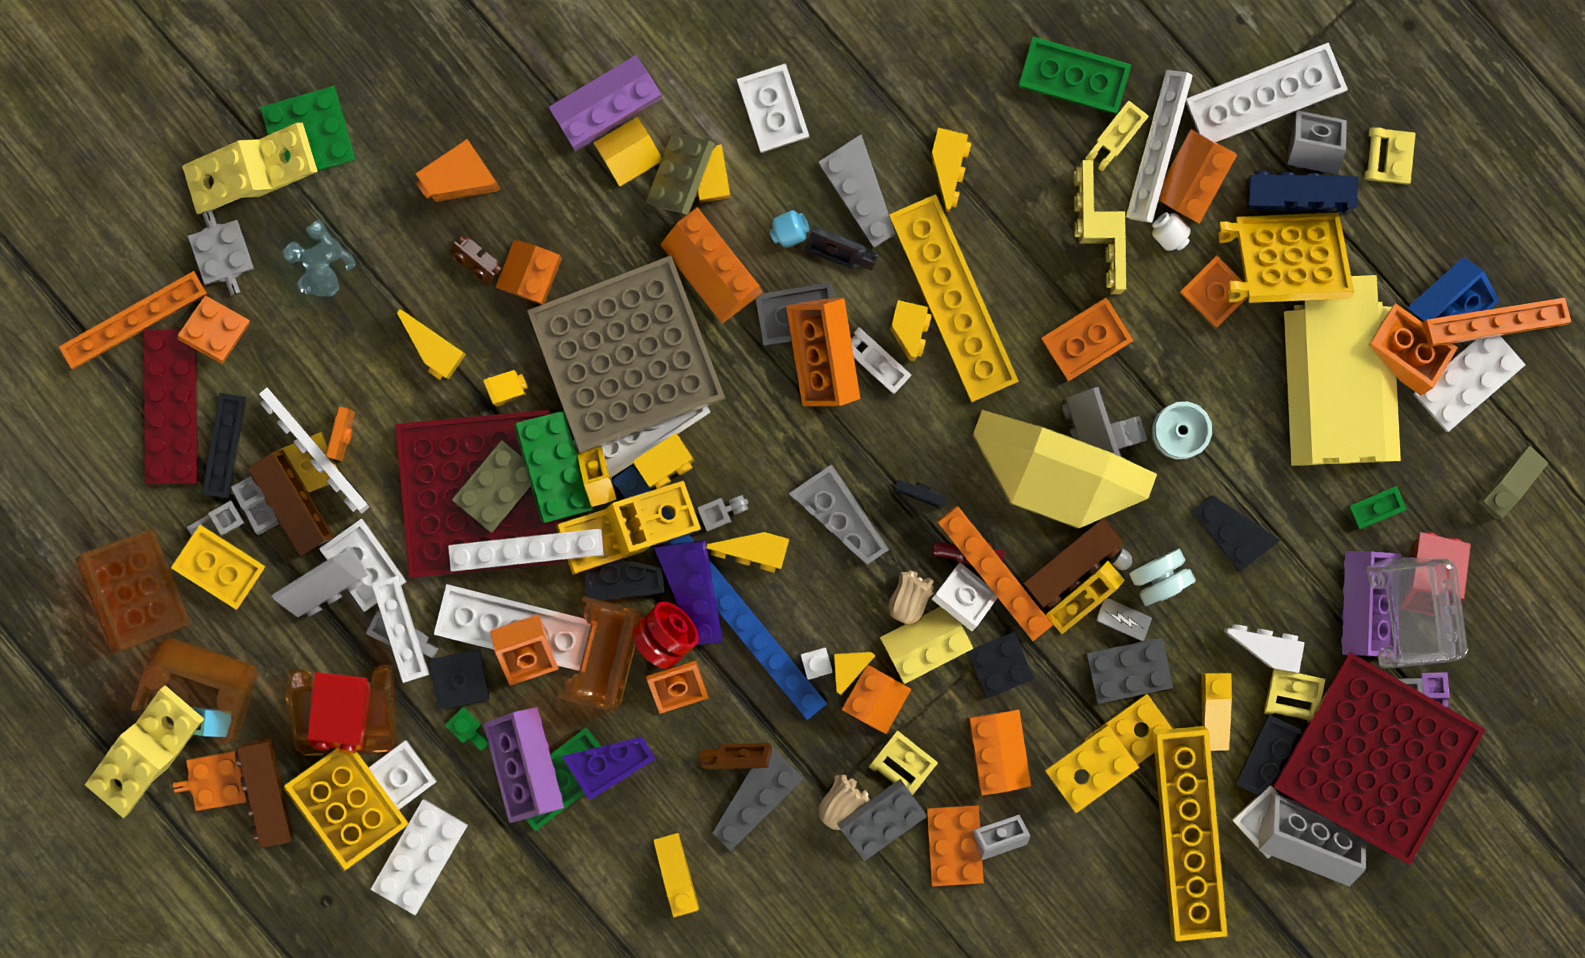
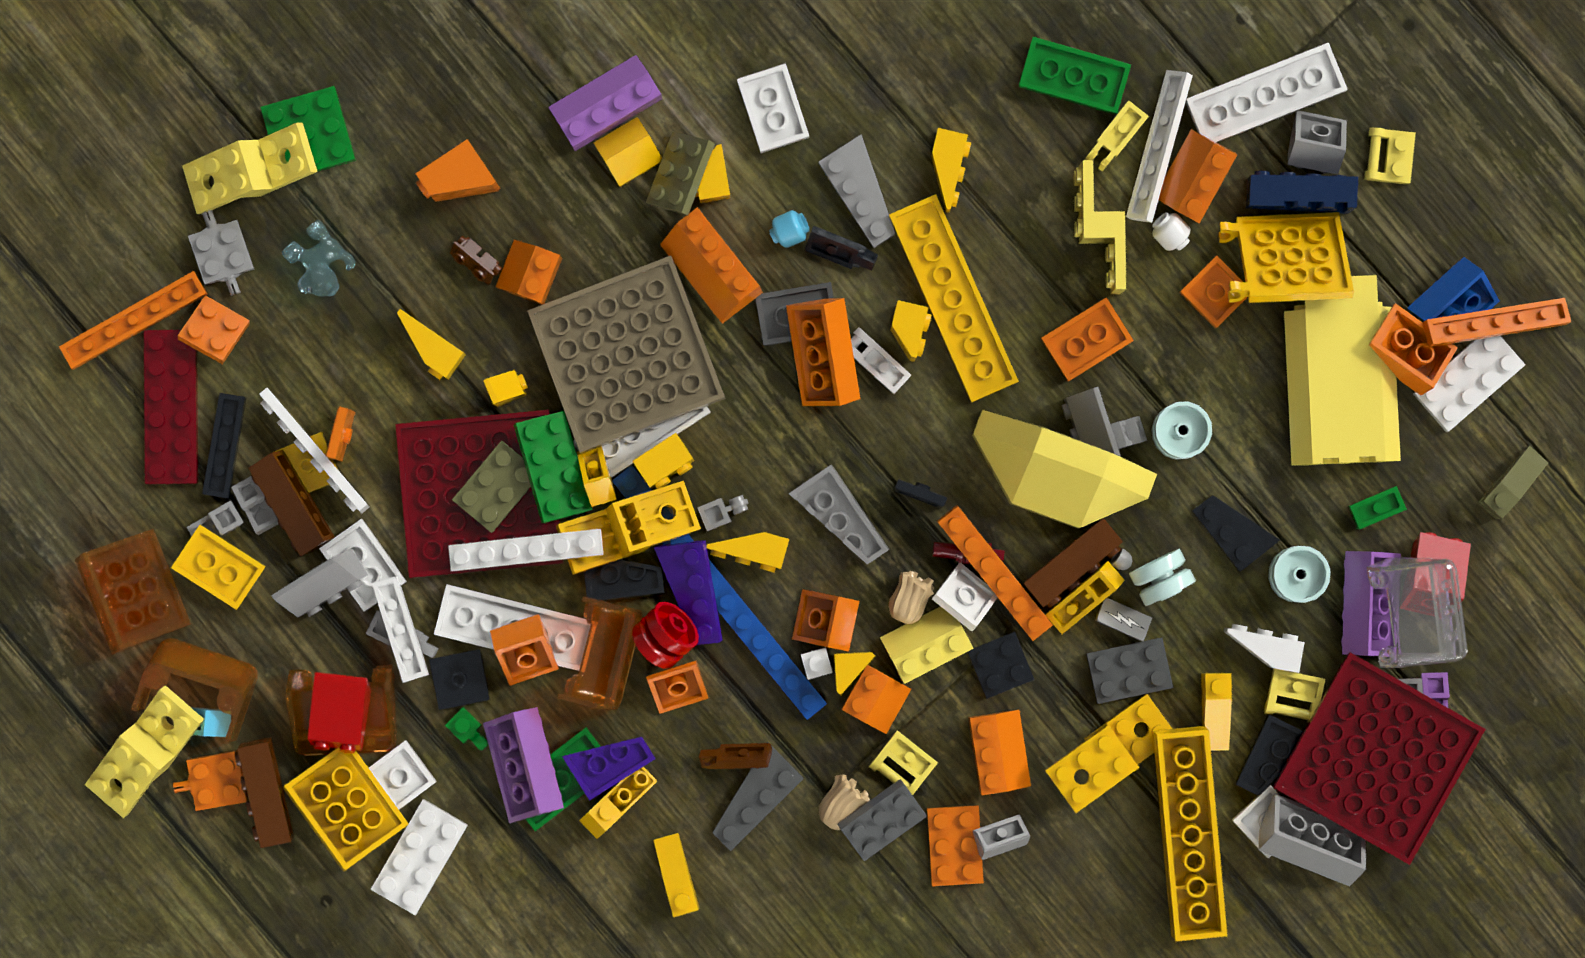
none -> yellow slope [579,767,657,839]
none -> orange slope [792,589,859,652]
none -> light aqua wheel [1268,546,1330,603]

